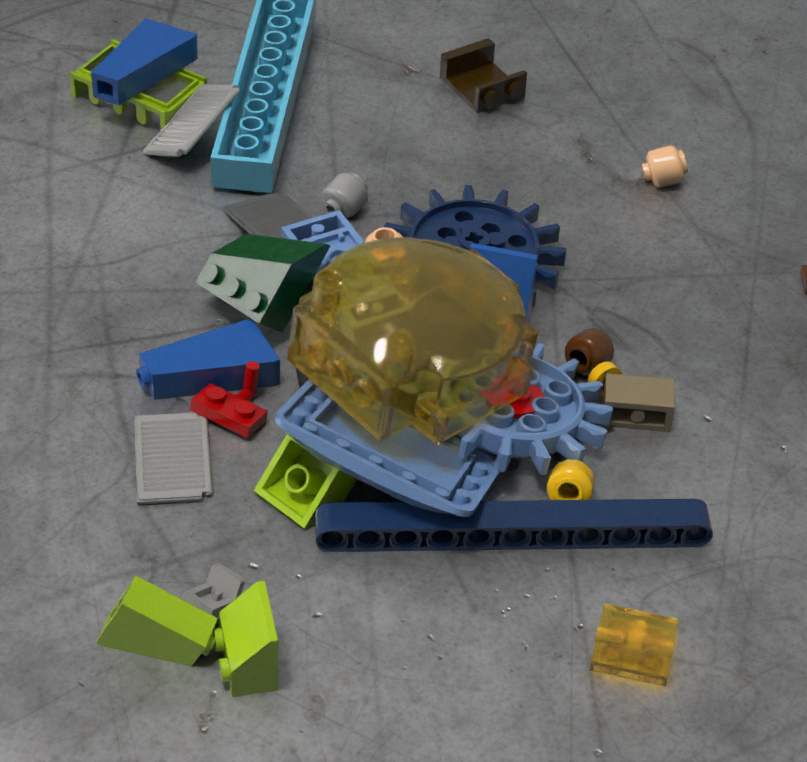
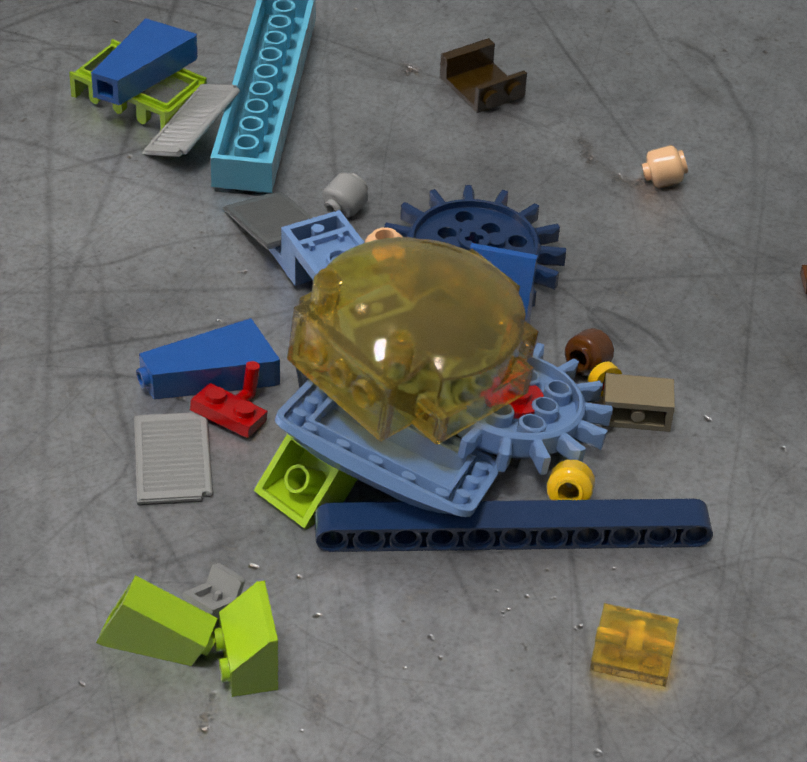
dark green wedge [196,234,331,333] -> none

